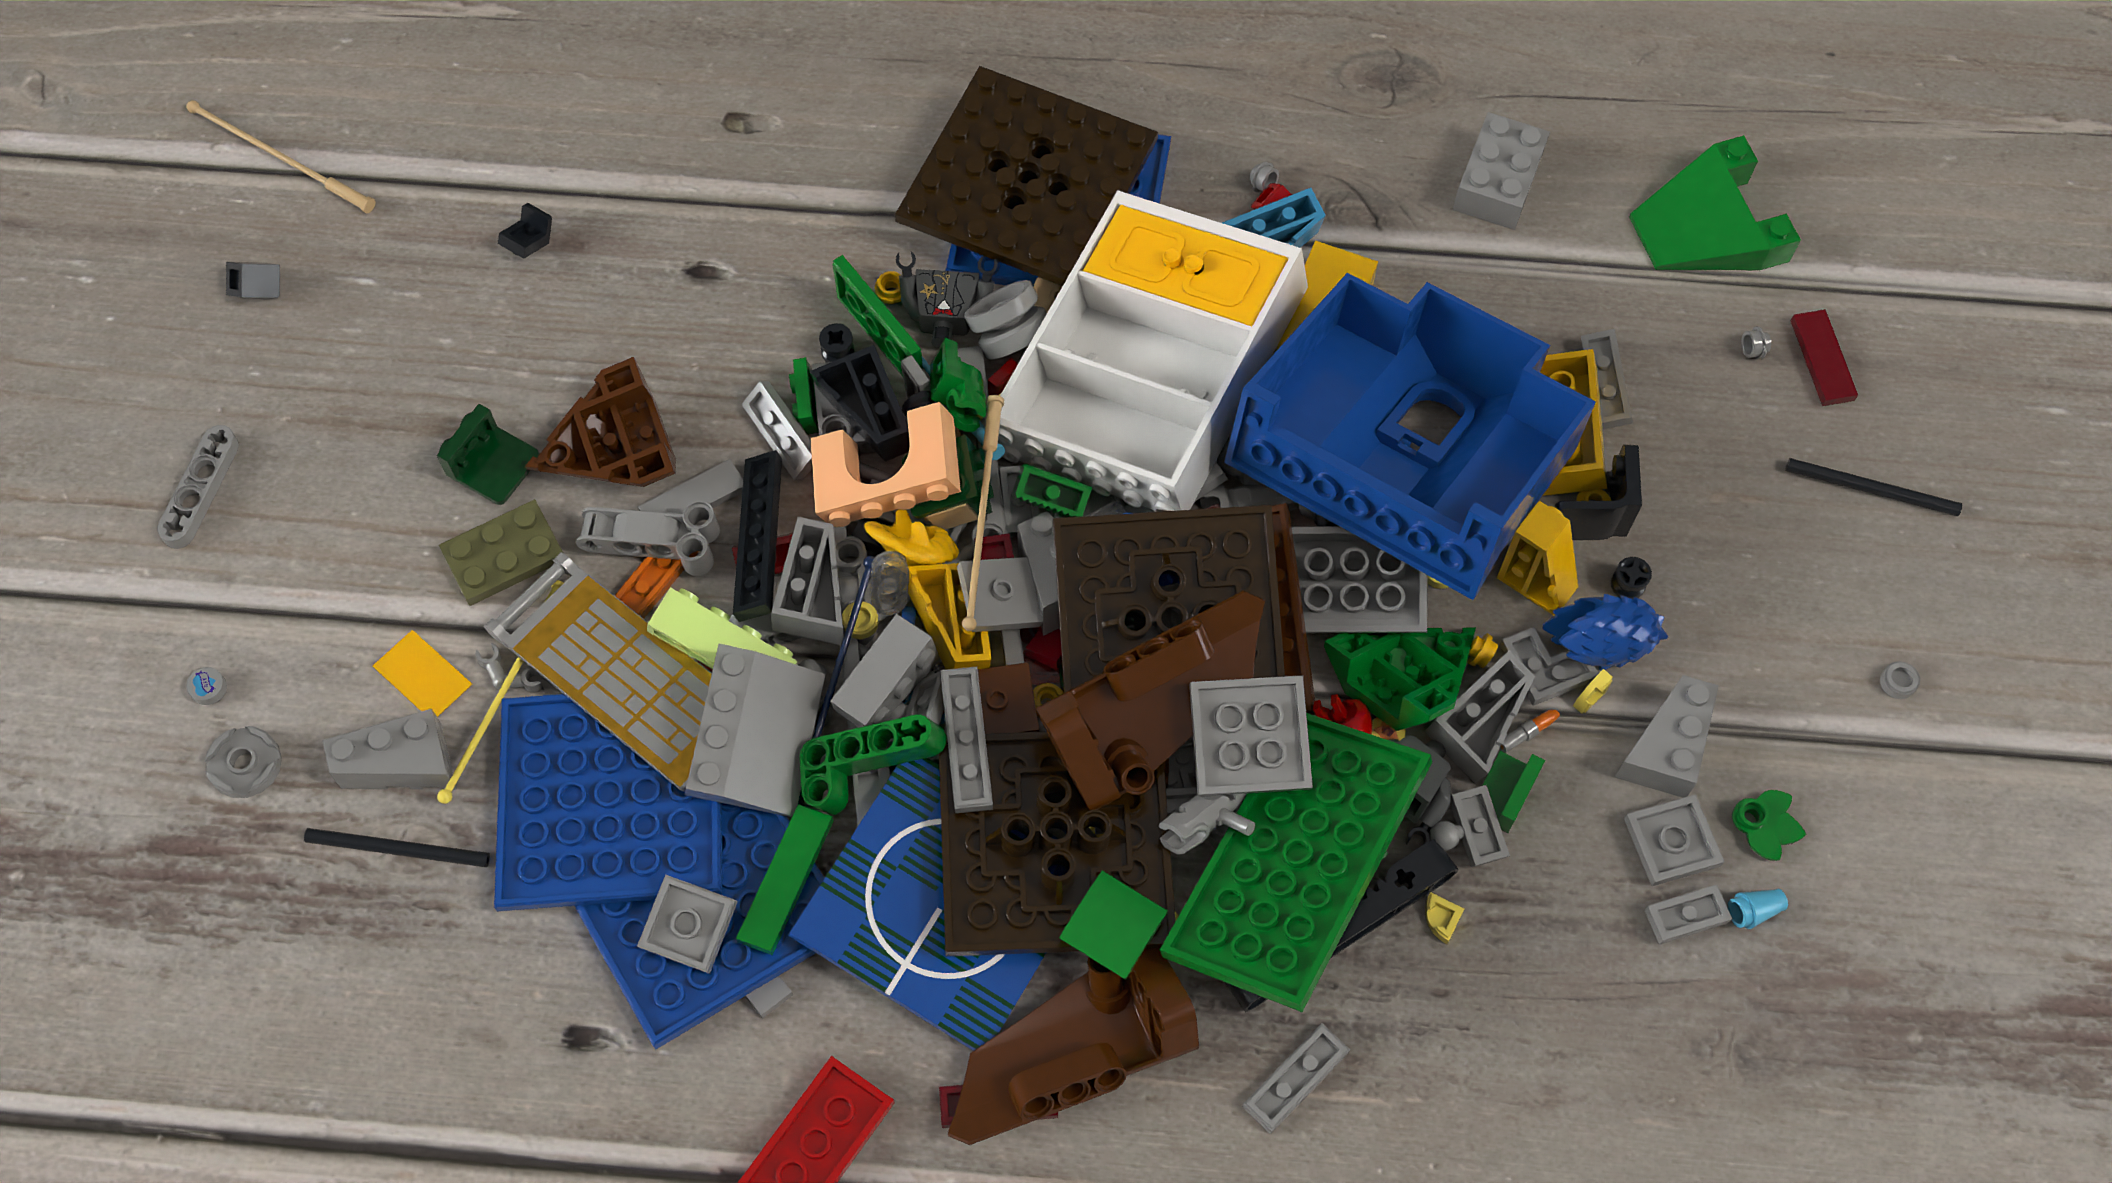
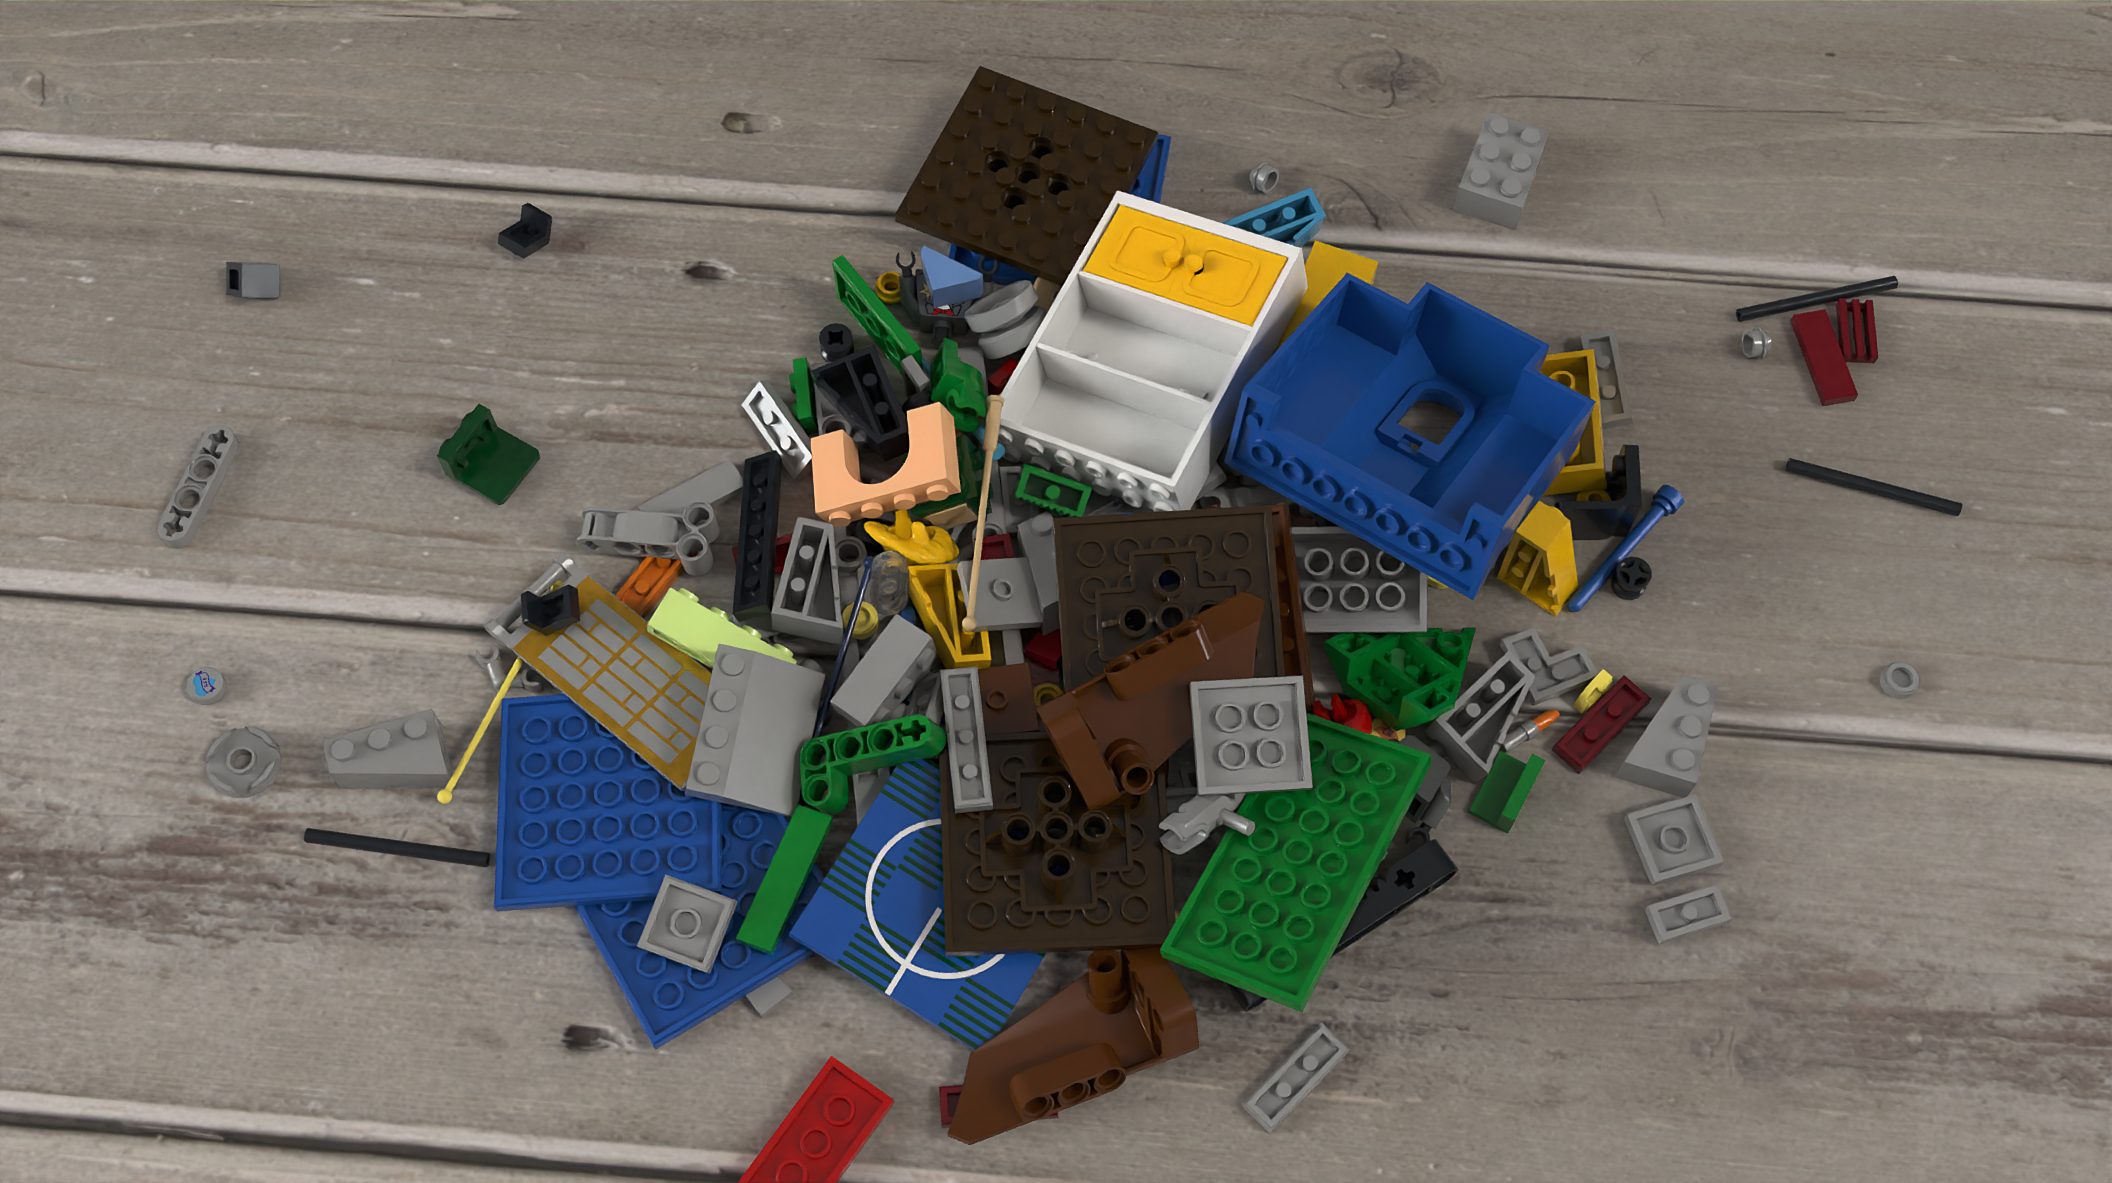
tan piece [186,100,376,214] -> none
yellow sticker [372,630,472,717] -> none
olive plate [439,499,563,606] -> none
reddish brown wedge [525,357,676,487] -> none
green slope [1059,870,1168,979] -> none
red slope [1251,183,1292,210] -> none
light yellow tile [1425,892,1464,944] -> none
light grey plate [1430,785,1510,868] -> none
yellow plate [1468,633,1498,668] -> none
blue head [1542,594,1668,671] -> none
green wedge [1629,135,1801,271] -> none
medium azure cone [1728,889,1788,929] -> none
green plate [1732,790,1806,861] -> none
none -> black bracket [521,584,580,636]
none -> medium blue slope [921,246,983,308]
none -> dark red tile [1552,675,1652,774]
none -> blue piece [1568,485,1684,612]
none -> black piece [1736,276,1898,322]
none -> dark red tile [1836,298,1878,363]

